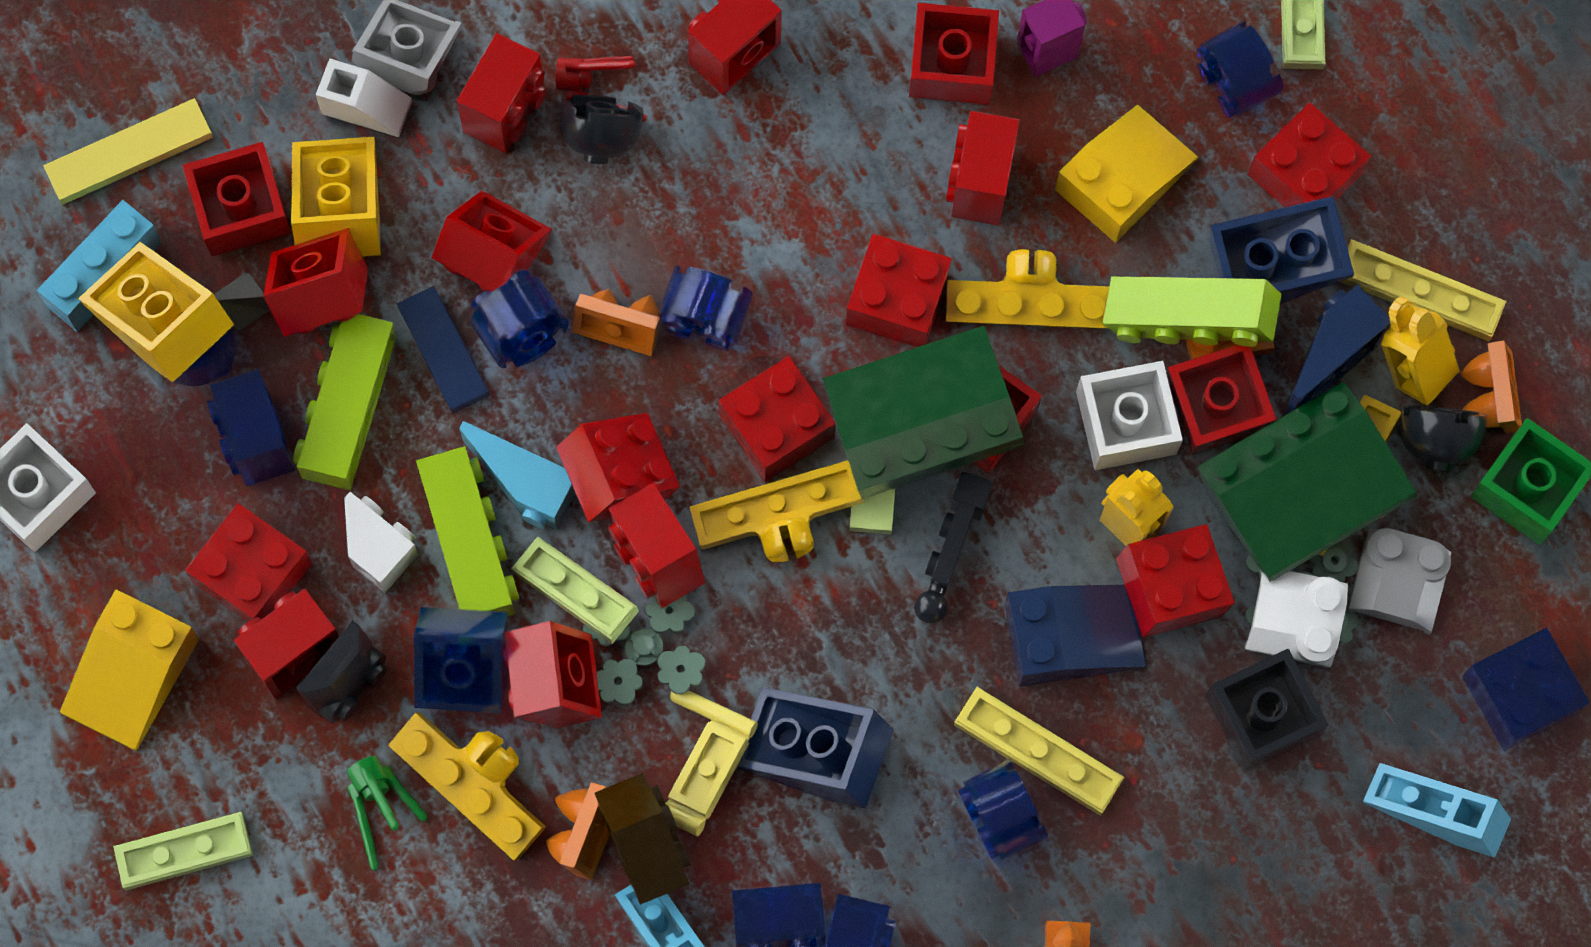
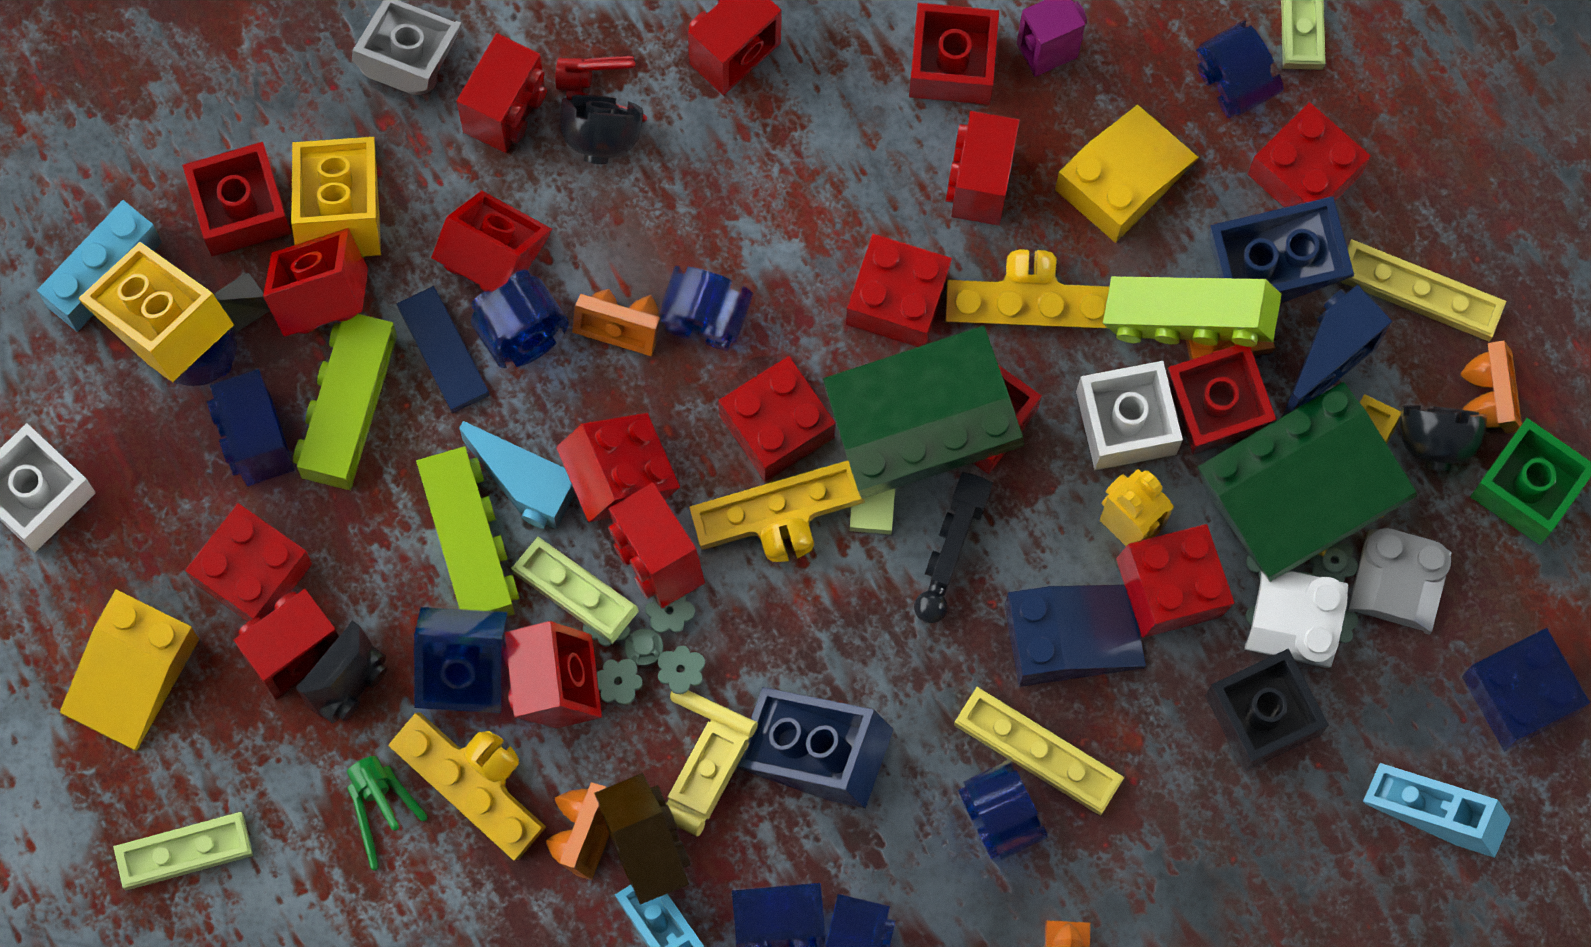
light yellow tile [43,98,213,205] -> none
white slope [316,59,412,137] -> none
white slope [344,492,418,593] -> none
yellow hinge [1381,296,1460,406] -> none

